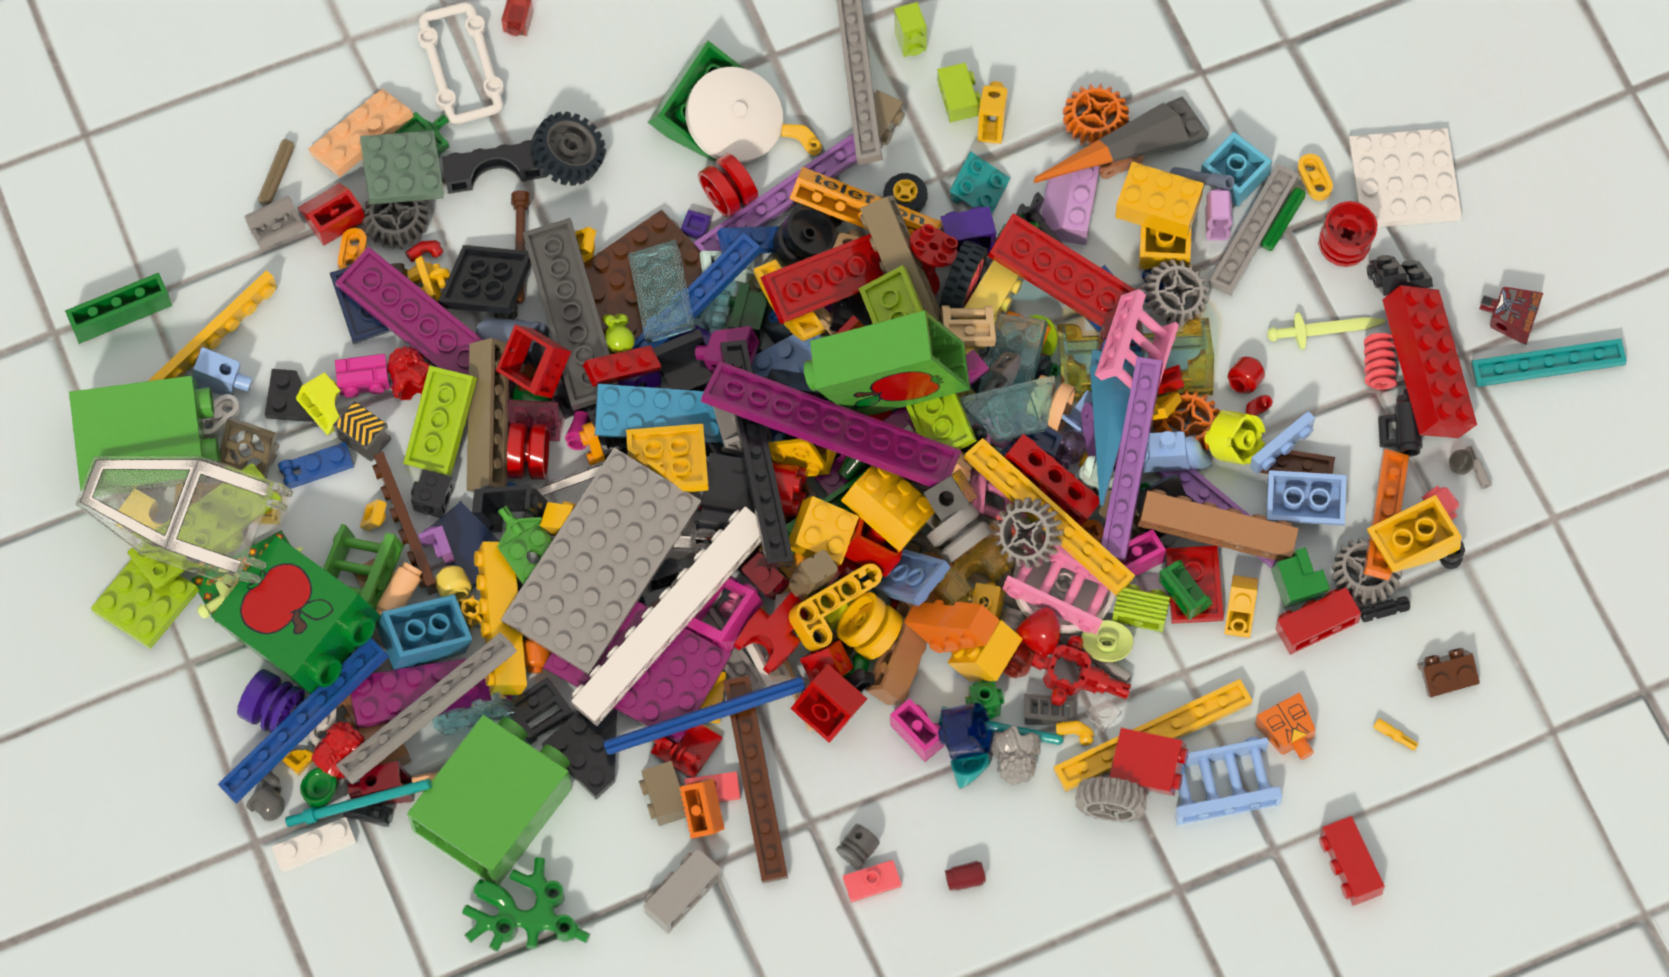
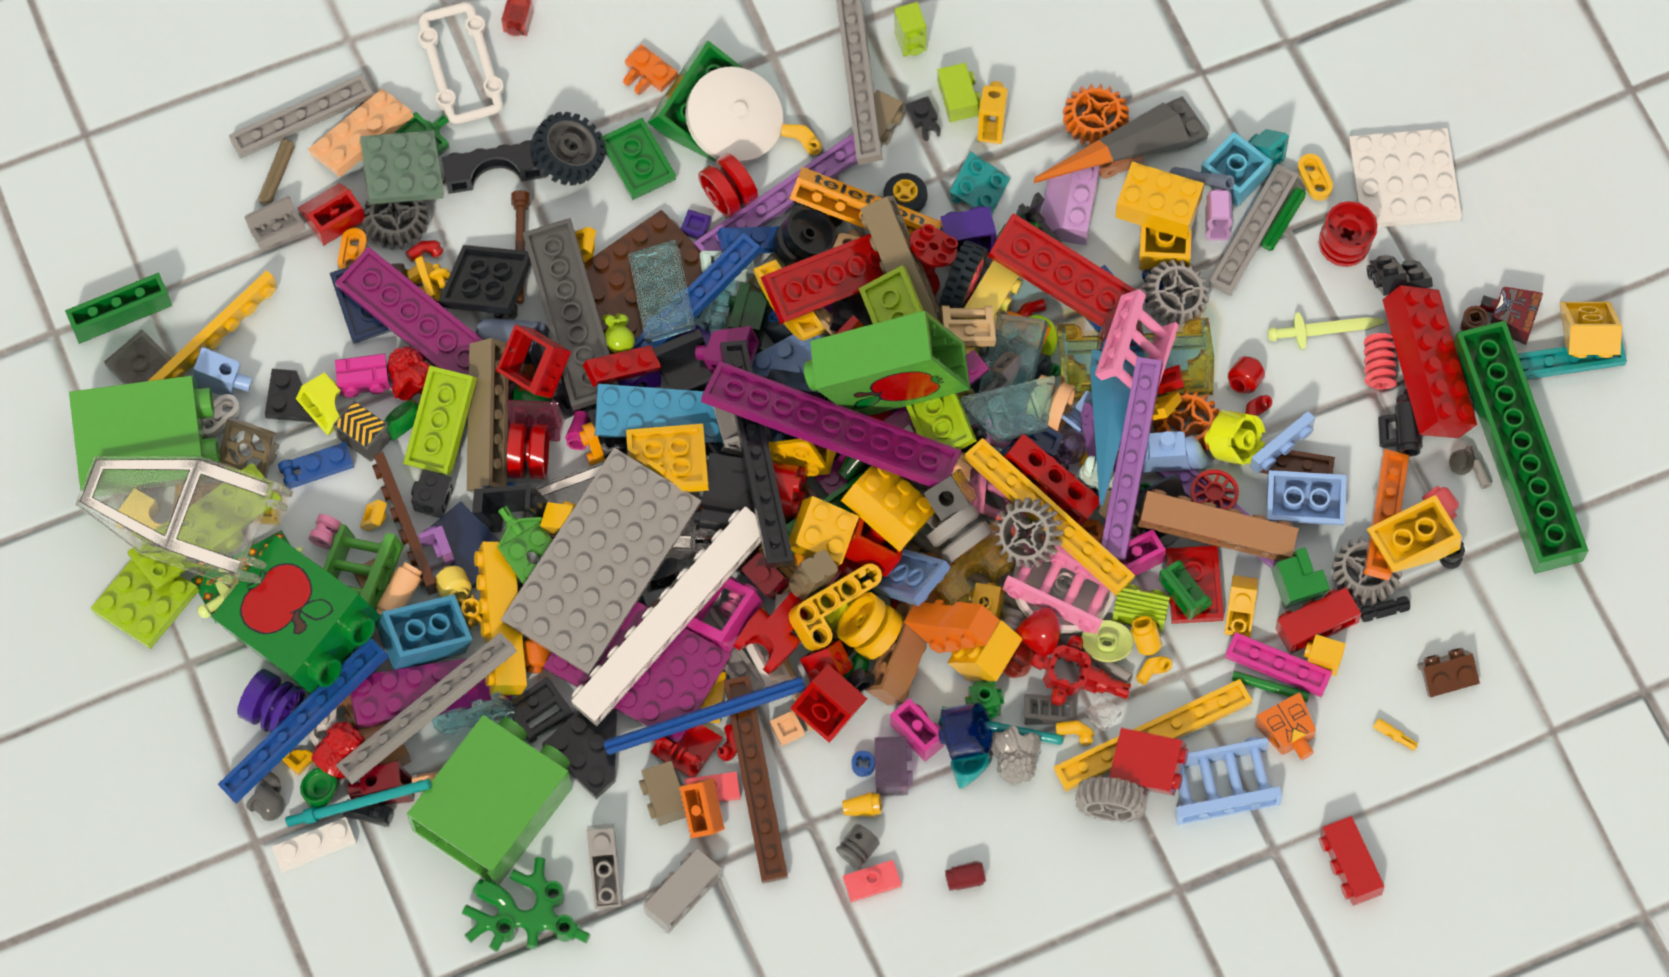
none -> clear smoke plate [104,329,172,384]
none -> light grey plate [229,74,373,159]
none -> bright pink wheel [308,514,341,549]
none -> green piece [384,400,419,441]
none -> light grey slope [587,823,621,909]
none -> green plate [599,117,677,200]
none -> orange hinge [622,44,678,95]
none -> red arm [717,724,737,761]
none -> light nougat plate [770,711,805,747]
none -> yellow cone [842,791,882,818]
none -> blue bush [851,751,875,777]
none -> clear purple brick [875,737,913,796]
none -> black plate [905,96,940,141]
none -> red arm [1017,298,1047,317]
none -> yellow brick [1131,616,1162,655]
none -> yellow arm [1135,656,1173,685]
none -> red wheel [1190,469,1239,510]
none -> dark pink plate [1225,632,1332,698]
none -> green bar [1232,670,1310,702]
none -> teal slope [1248,129,1289,172]
none -> yellow brick [1304,635,1346,676]
none -> green brick [1454,321,1589,574]
none -> reddish brown wheel [1460,306,1488,331]
none -> yellow slope [1560,302,1622,358]

